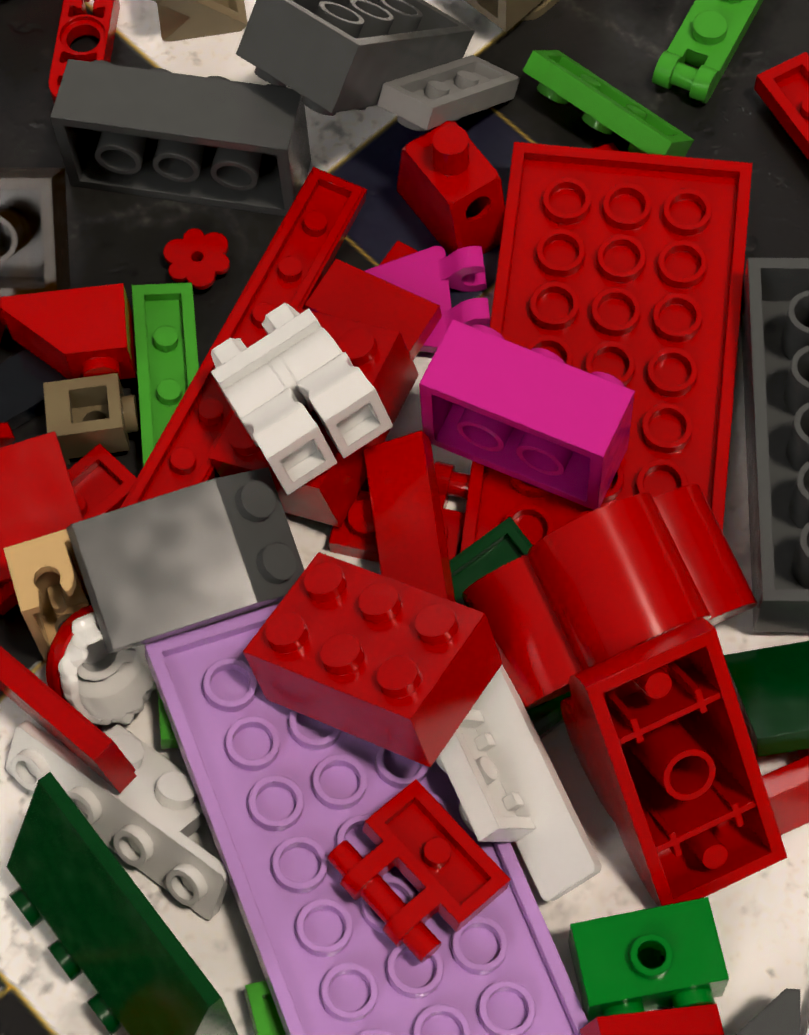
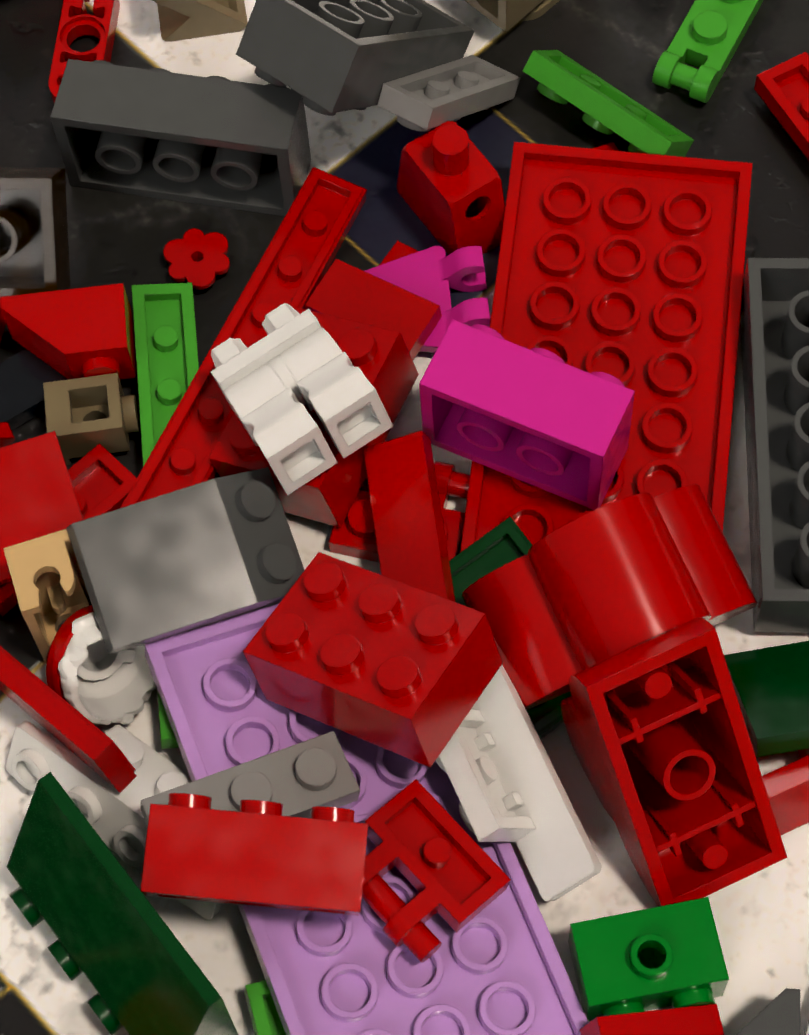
none -> red brick [140,793,368,916]
none -> light grey plate [141,731,360,828]

